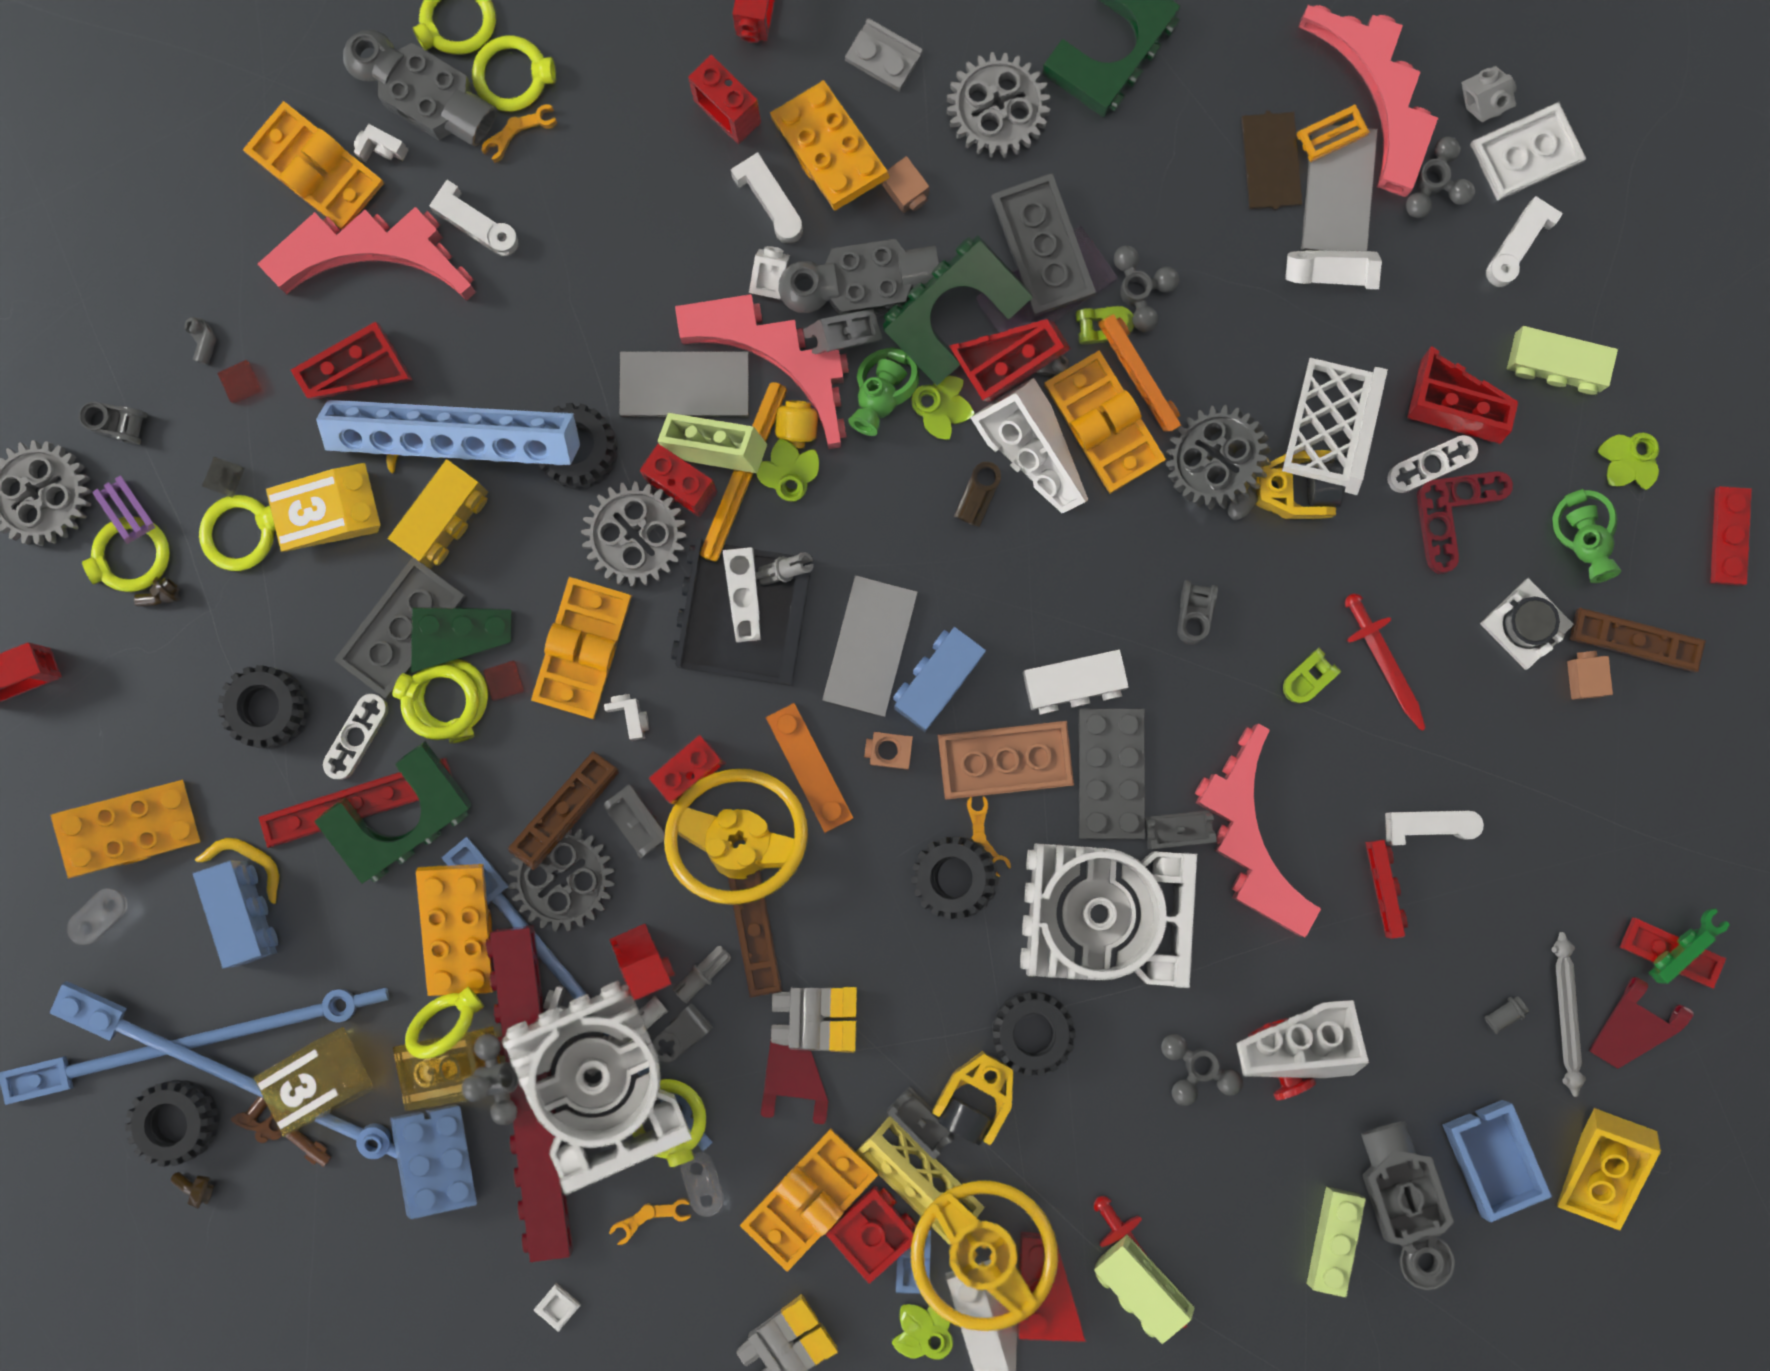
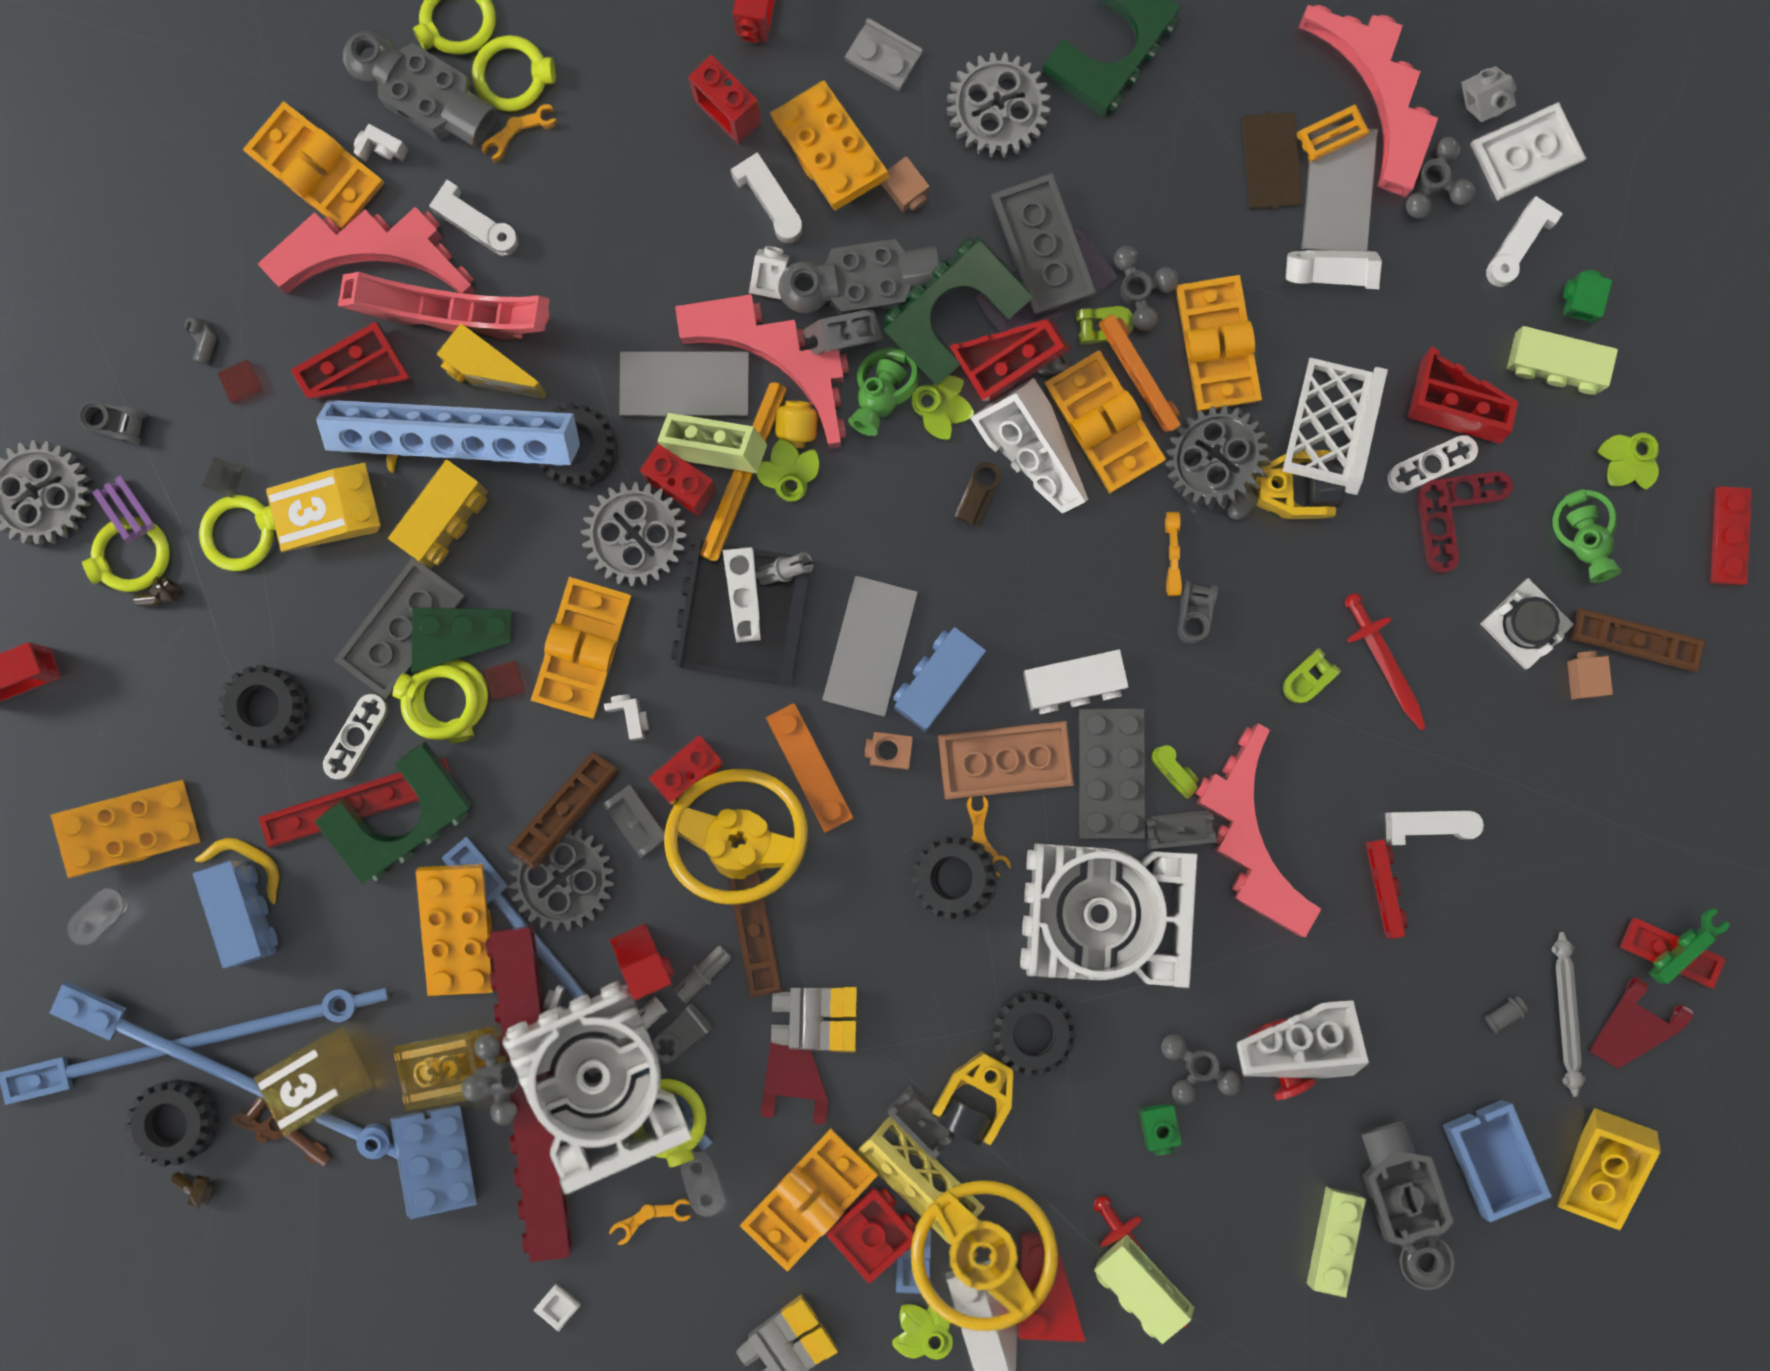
neon yellow piece [405,986,484,1059] -> none
none -> coral arch [338,272,550,341]
none -> yellow slope [437,323,547,399]
none -> green brick [1138,1103,1182,1155]
none -> lime plate [1151,745,1199,799]
none -> light orange piece [1165,512,1182,596]
none -> light orange plate [1175,275,1262,413]
none -> green brick [1563,270,1612,324]

